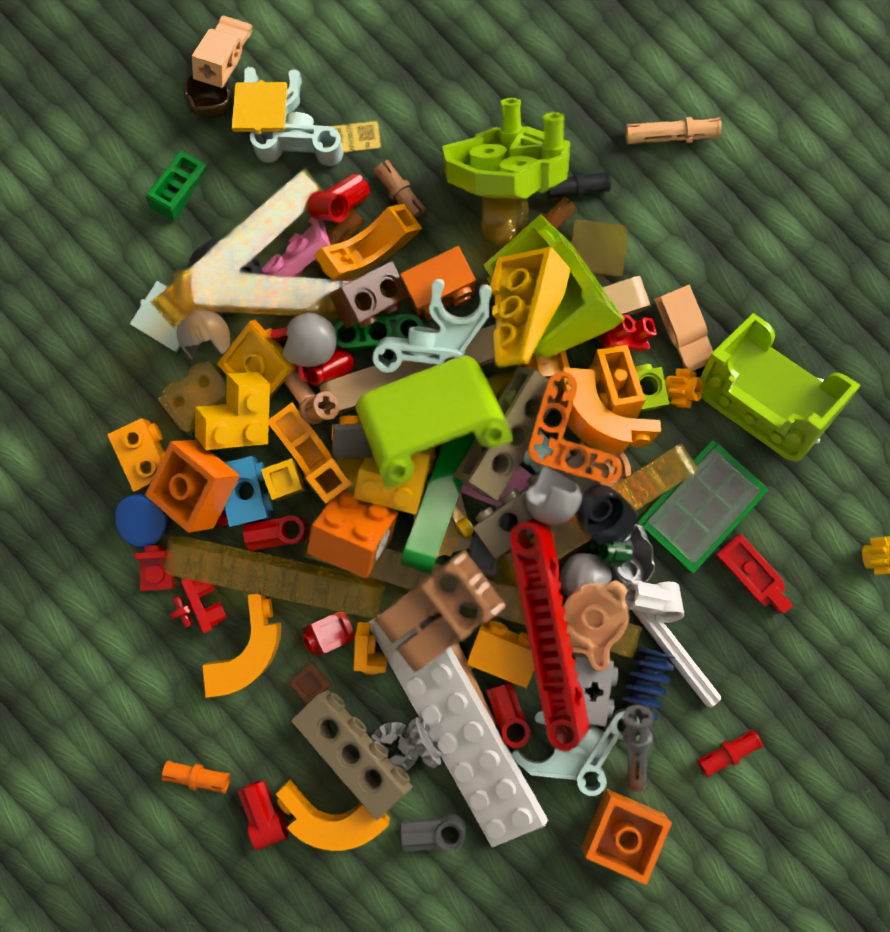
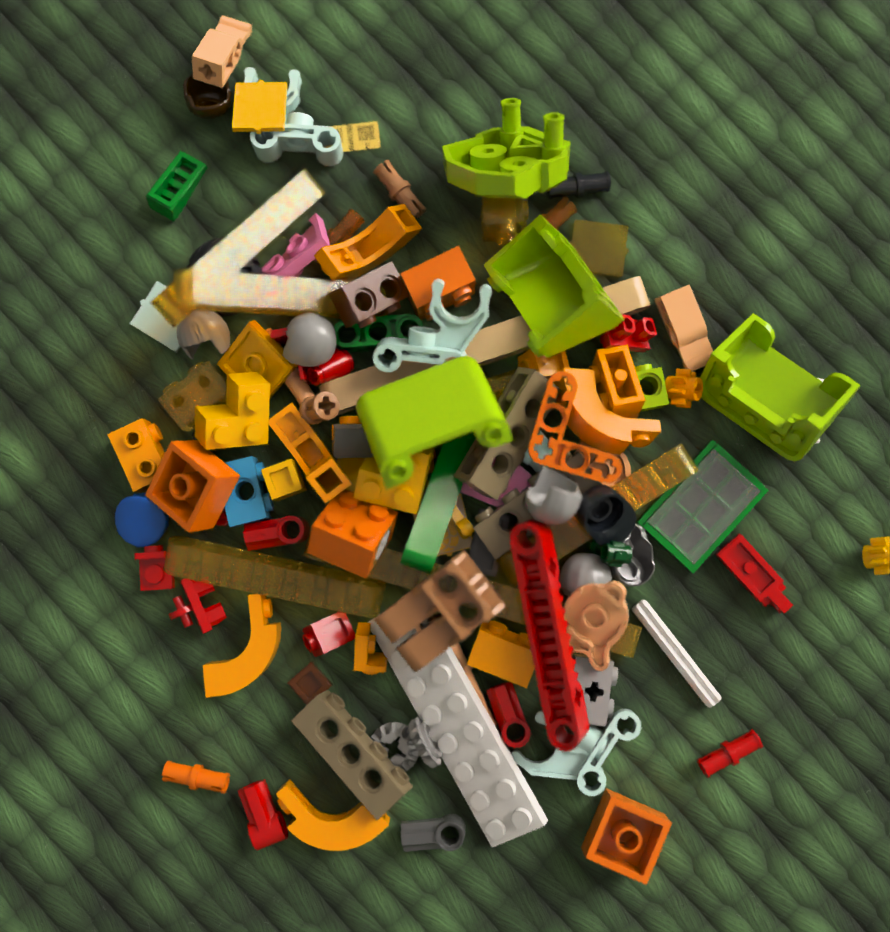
red piece [307,174,371,223] -> none
yellow wedge [491,247,570,366] -> none
dark blue piece [621,647,675,720] -> none
dark grey pin [623,705,654,792] -> none
white piece [624,580,684,623] -> none
light nougat pin [625,117,722,144] -> none

